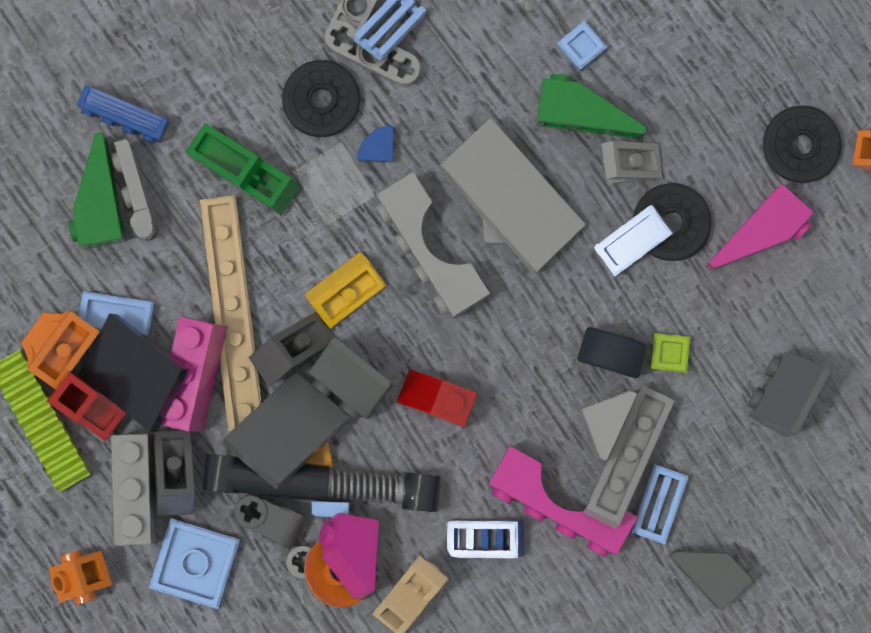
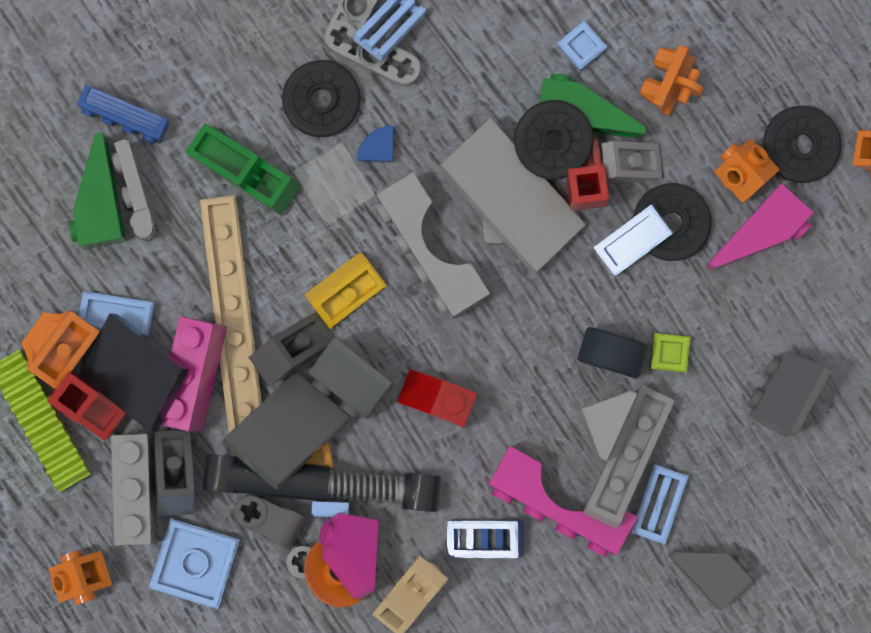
none -> black wheel [514,100,594,180]
none -> red brick [562,139,609,211]
none -> orange hips [640,45,704,117]
none -> orange brick [714,138,780,203]

